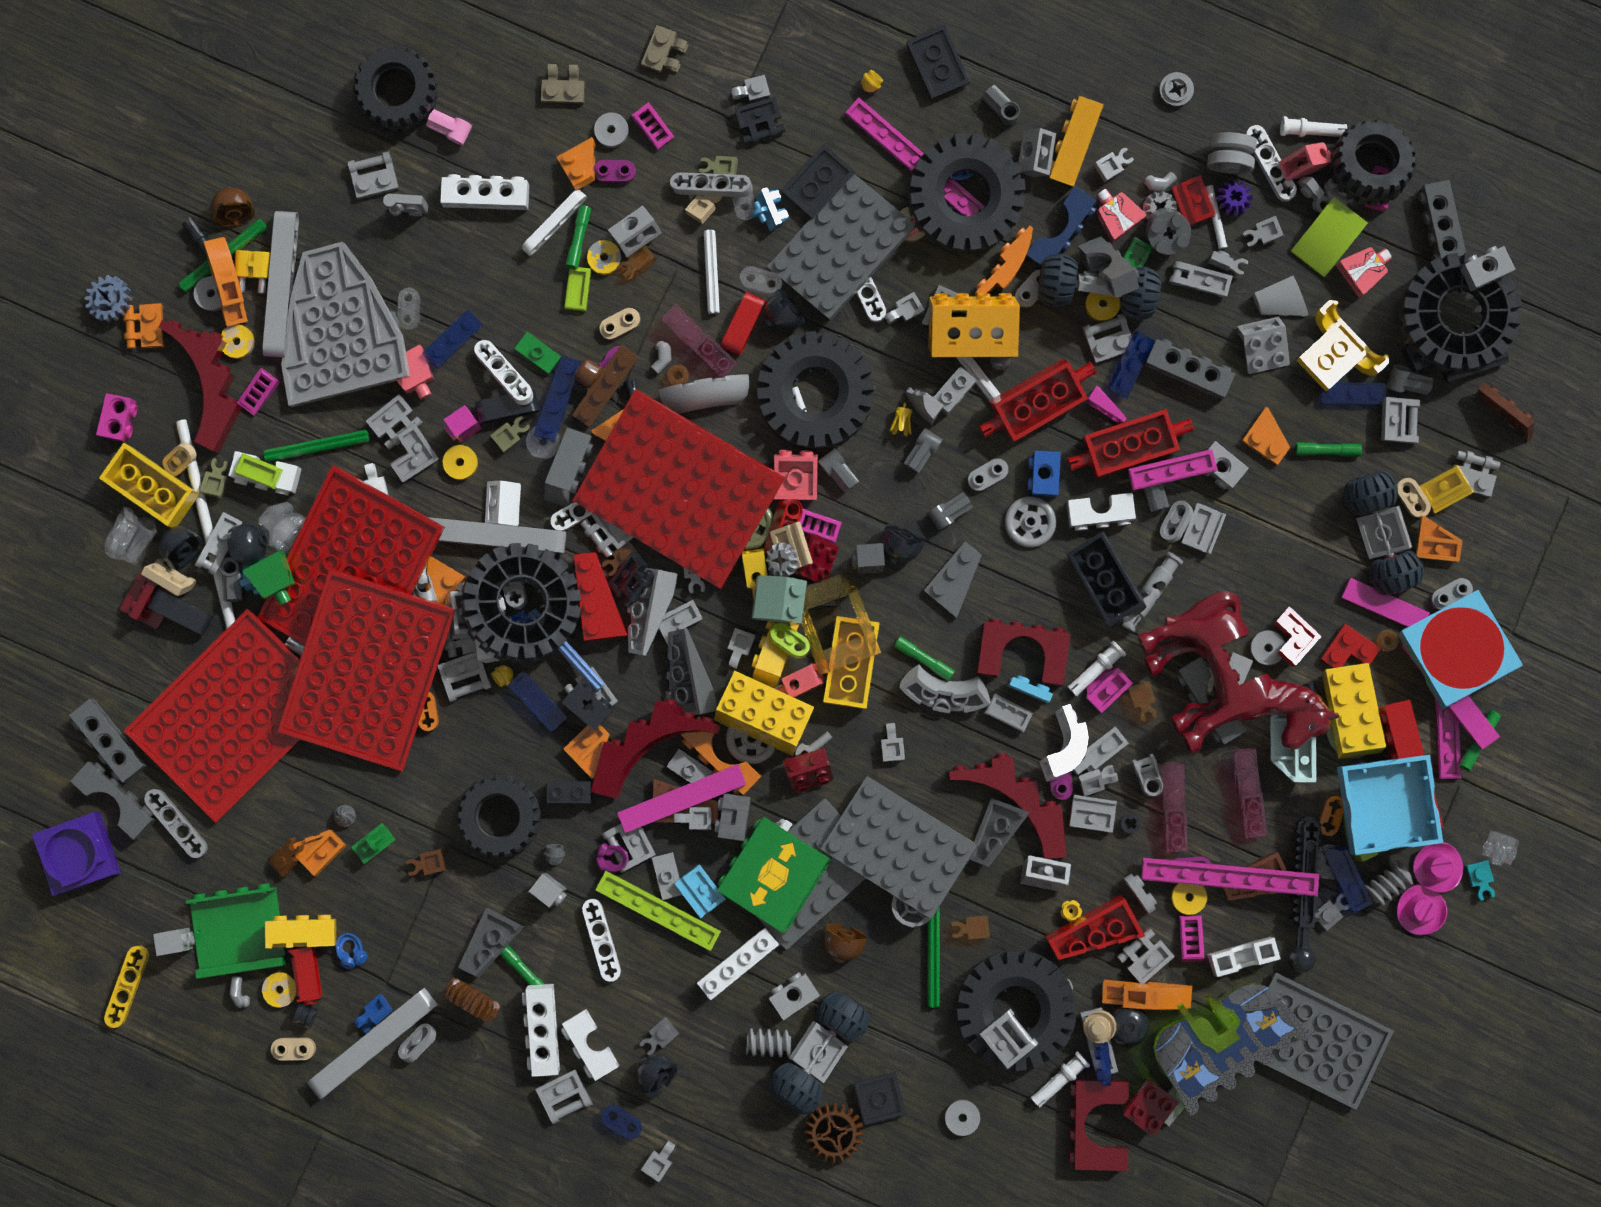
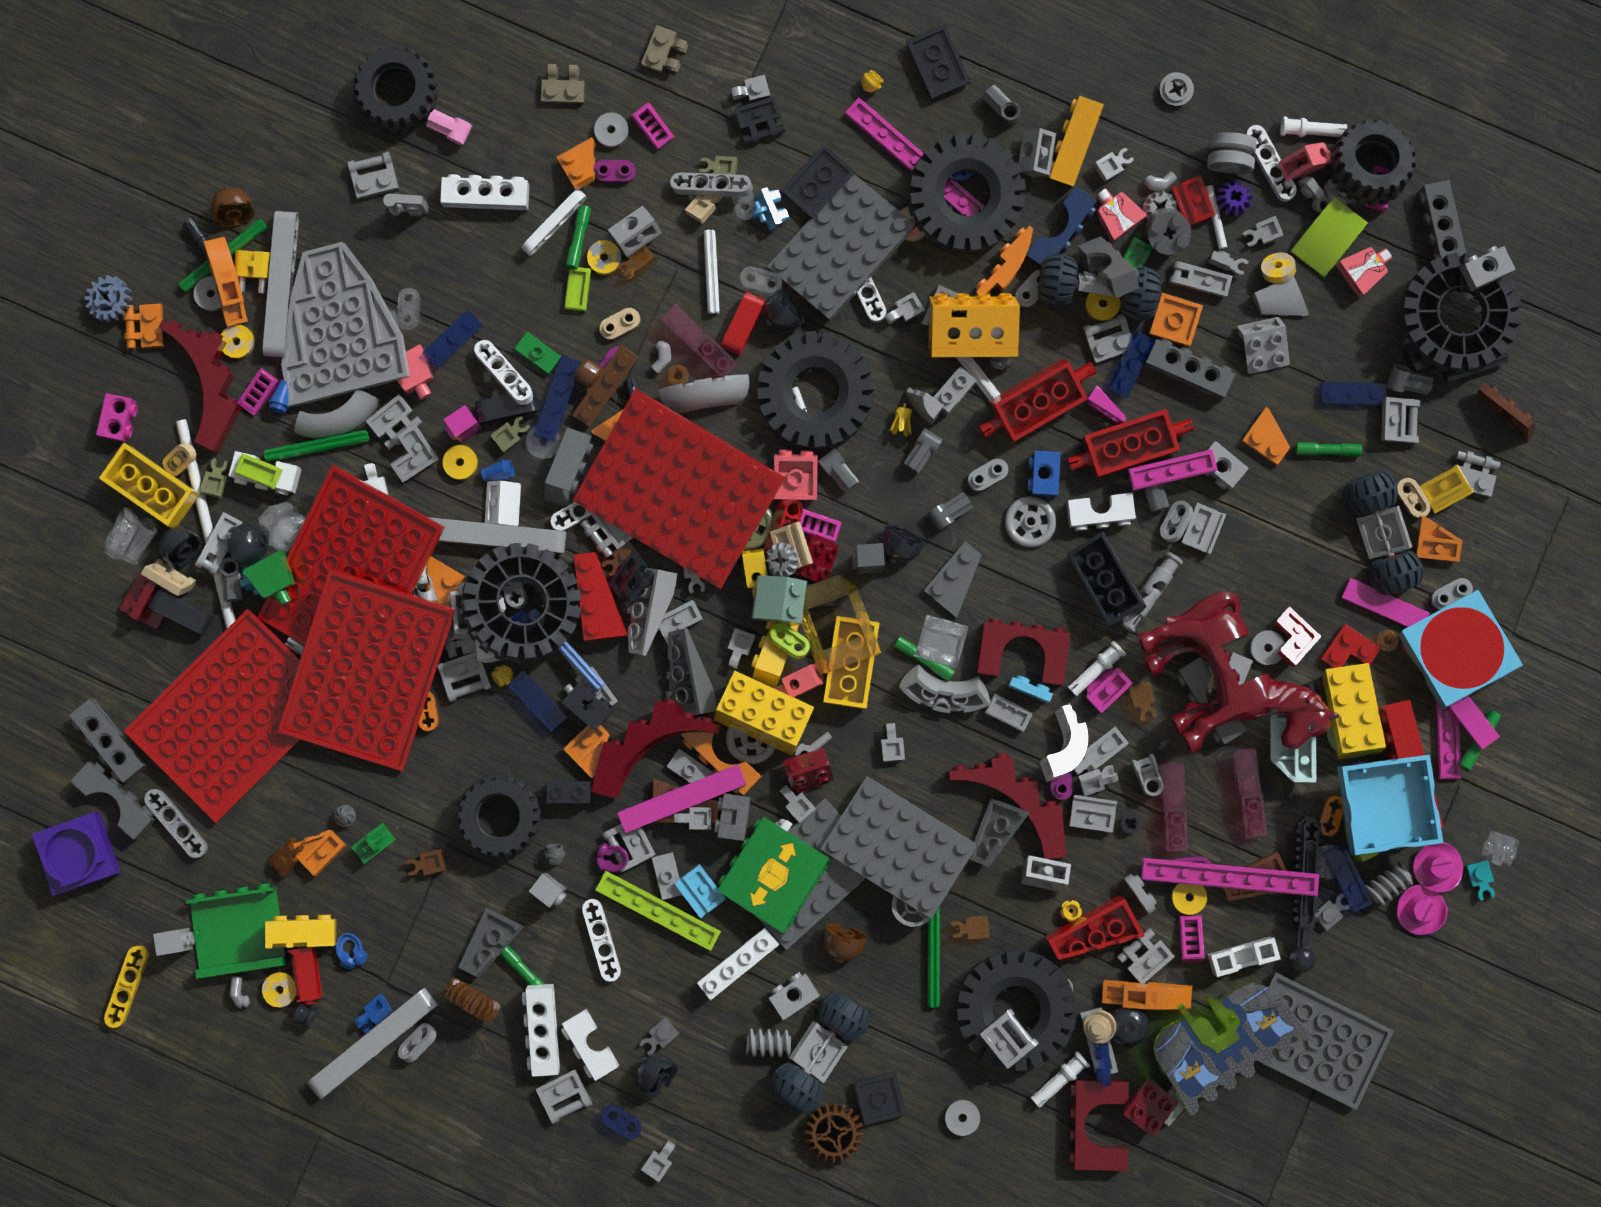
tan plate [271,1037,316,1060] -> none
piece [1297,300,1389,391] -> none
none -> blue cone [268,380,291,414]
none -> light grey brick [294,389,380,439]
none -> blue cone [481,459,515,481]
none -> light grey plate [780,785,816,823]
none -> clear piece [915,615,968,669]
none -> orange plate [1149,293,1203,347]
none -> piece [1261,252,1296,283]

